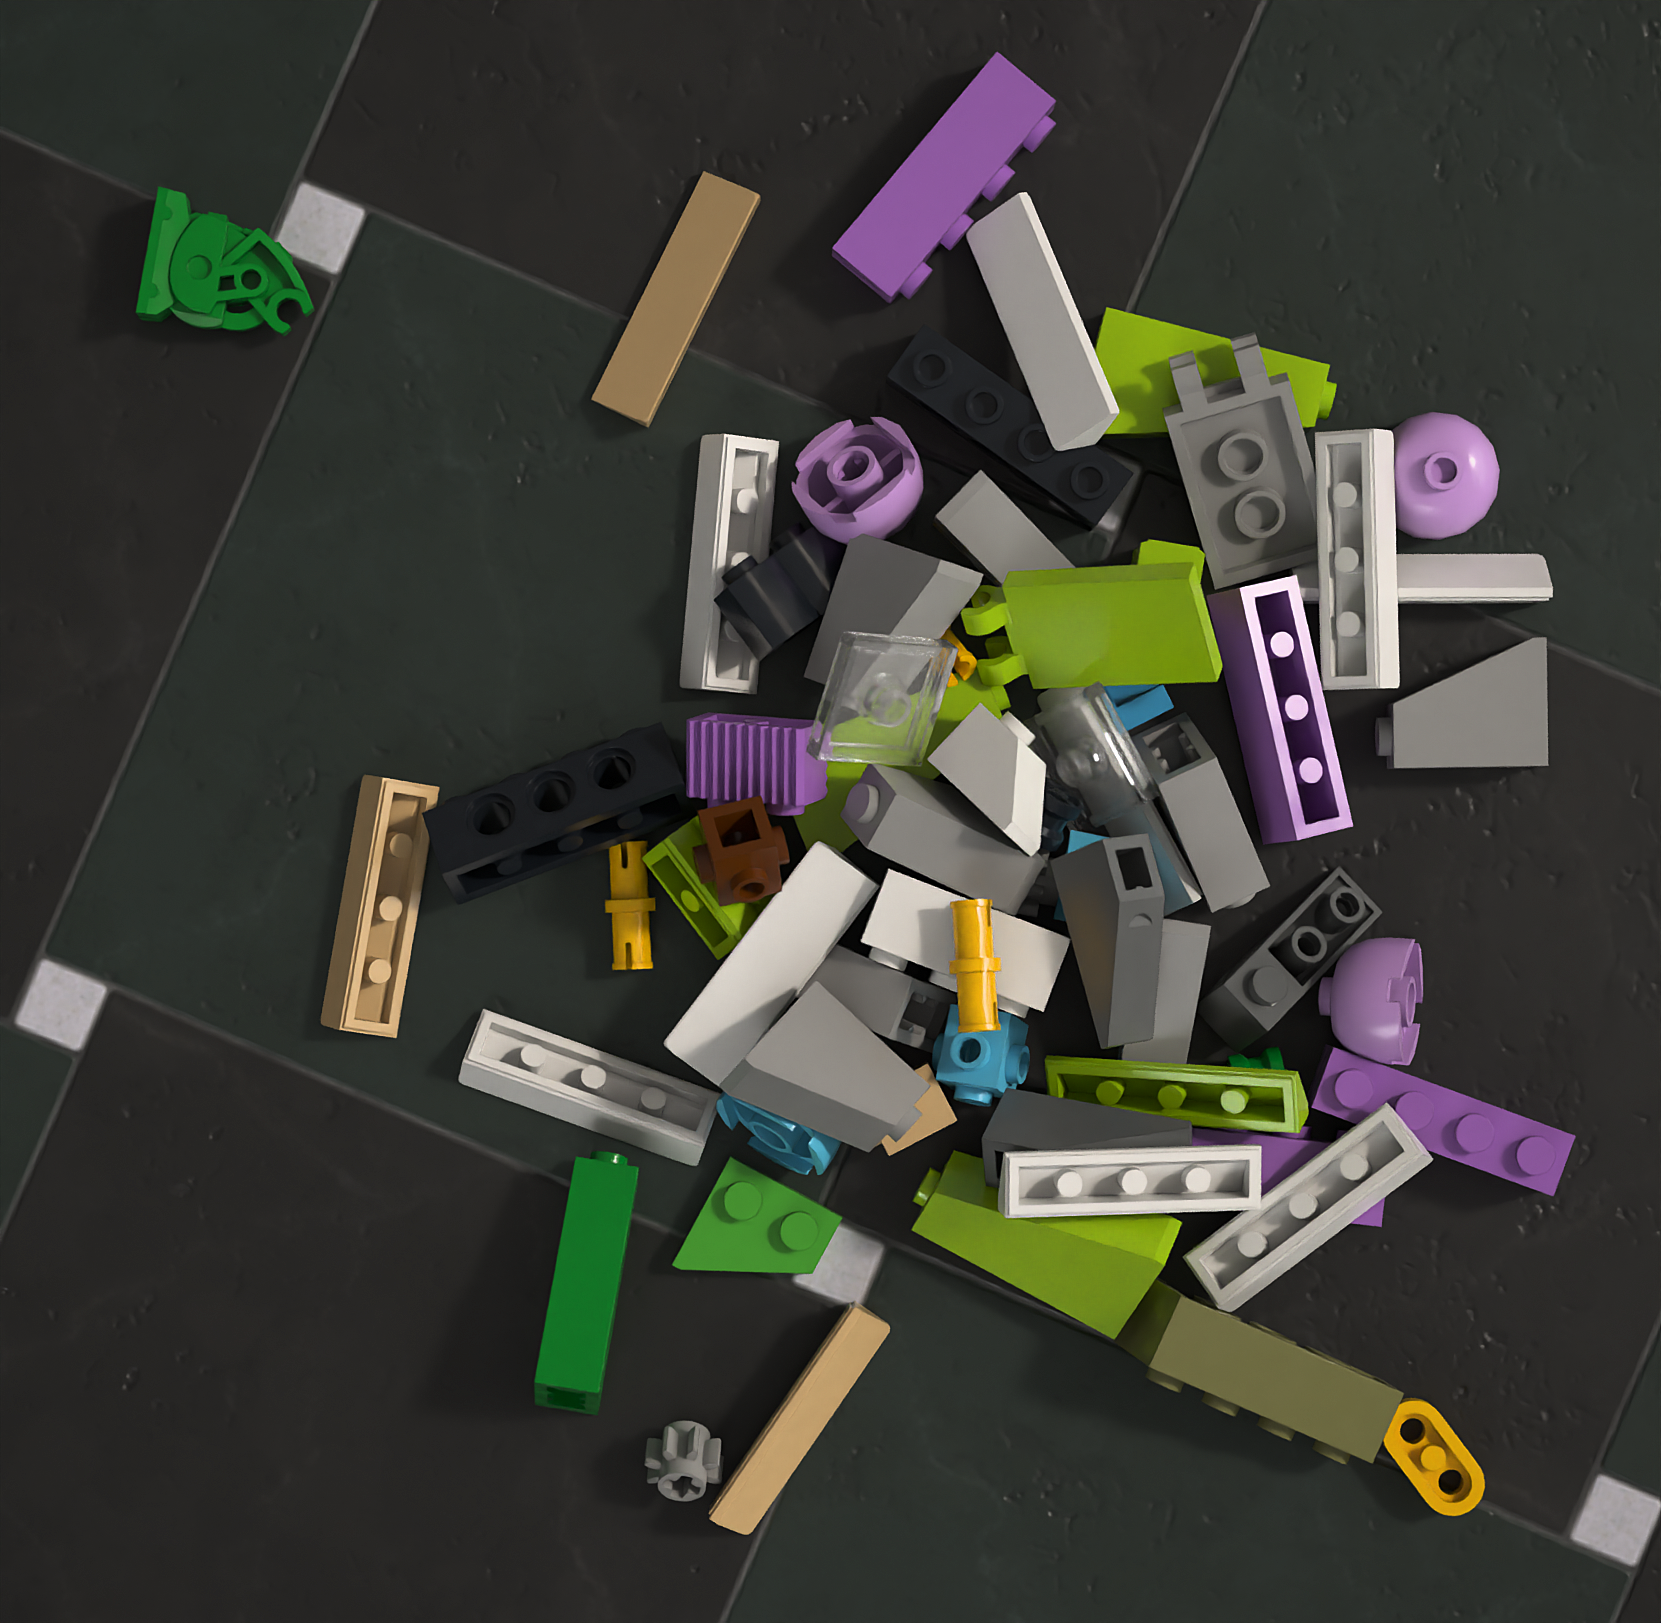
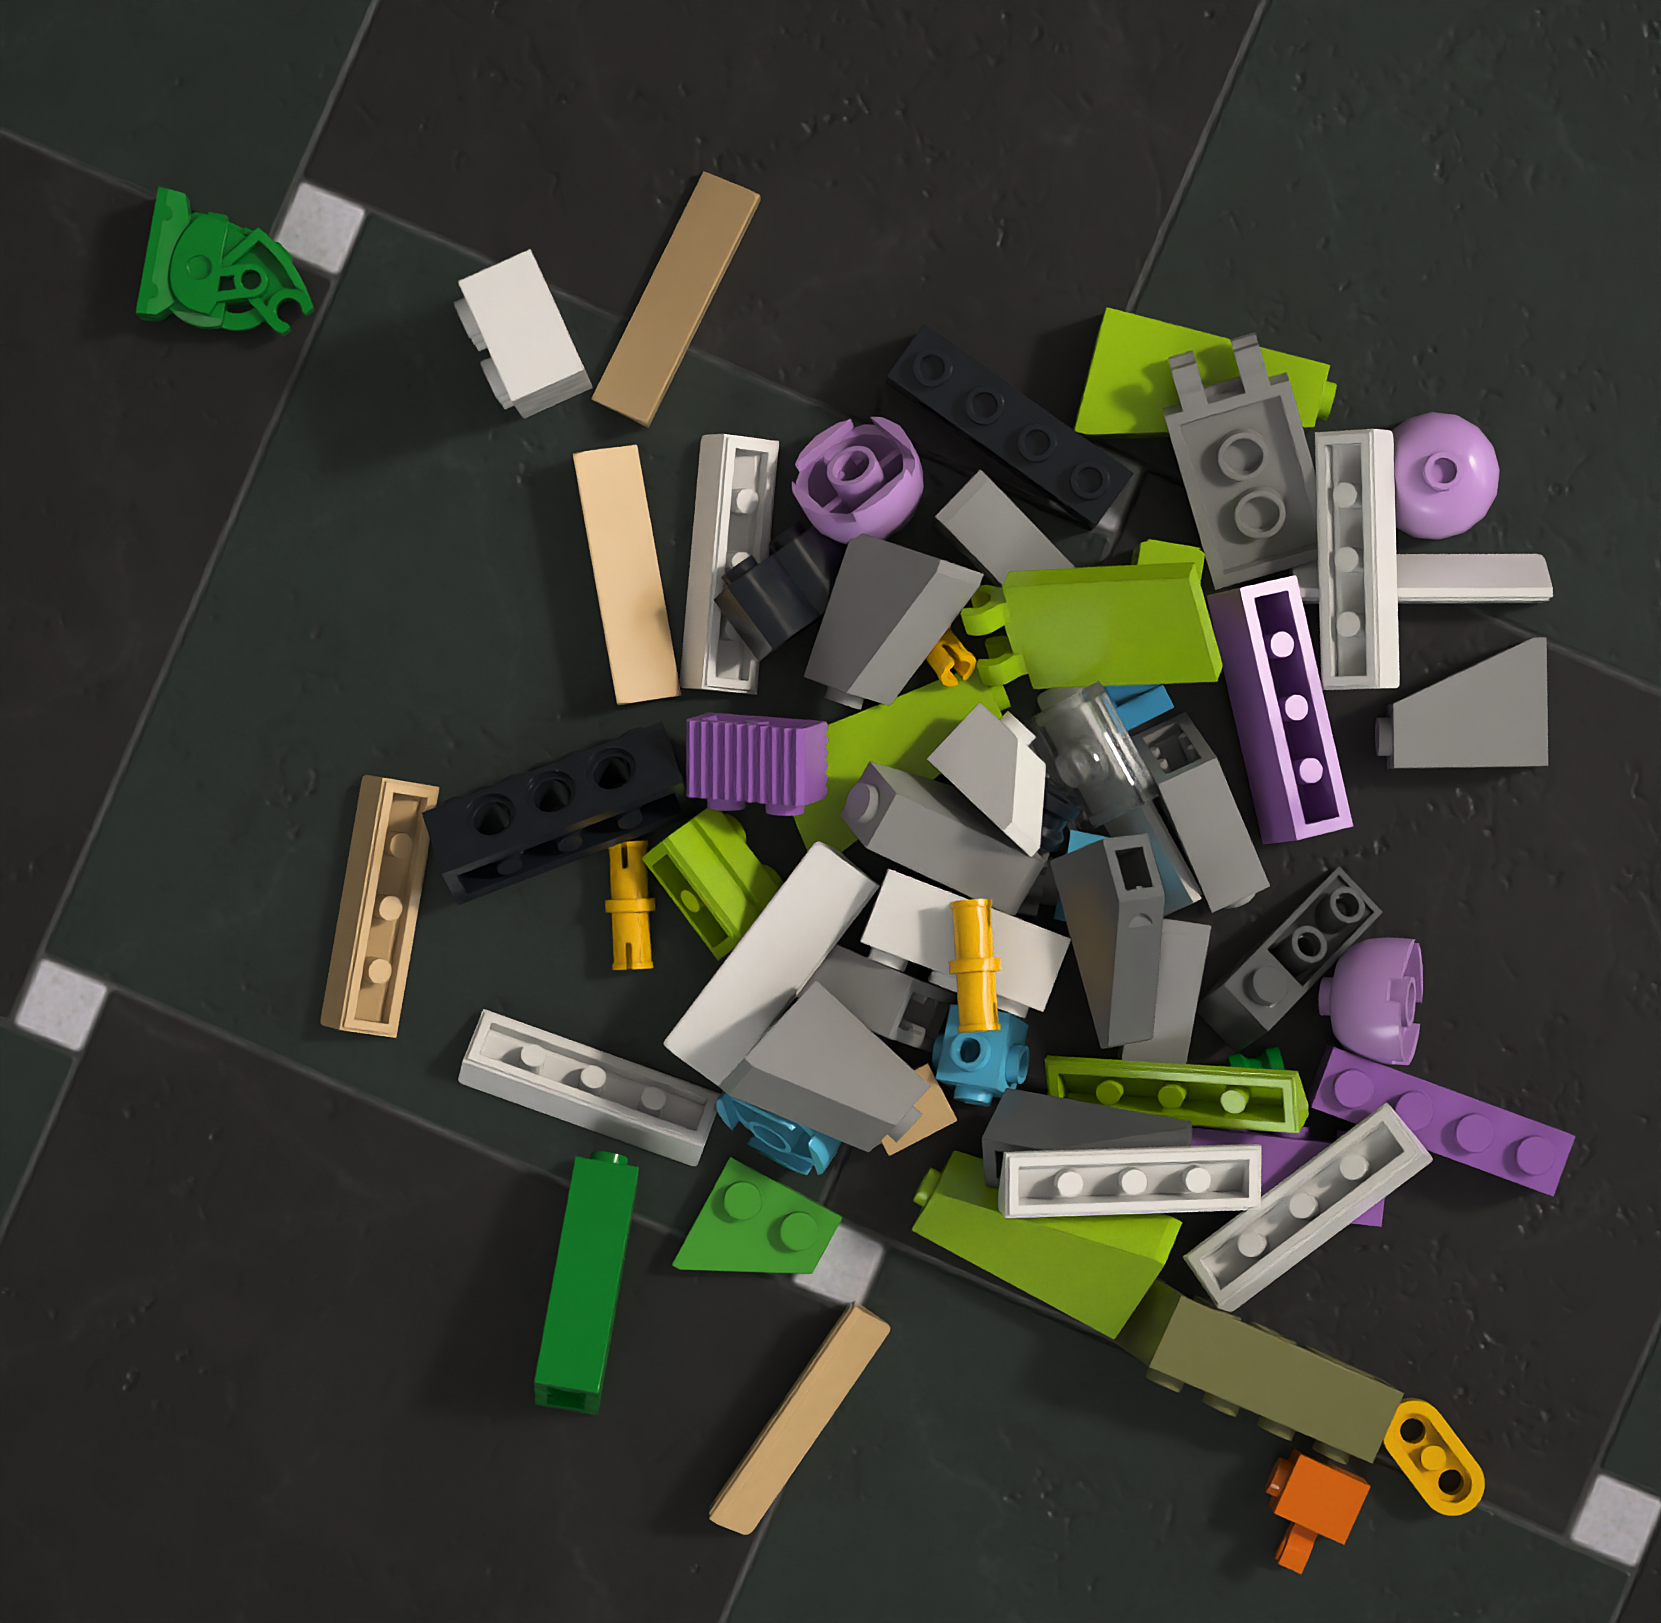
light grey gear [644,1421,724,1501] -> none
reddish brown brick [692,795,790,907] -> none
clear plate [806,631,959,767] -> none
medium lavender brick [832,52,1056,304] -> none
white slope [966,192,1120,451] -> none
none -> white brick [454,249,593,419]
none -> tan slope [573,445,682,706]
none -> orange brick [1264,1447,1371,1574]

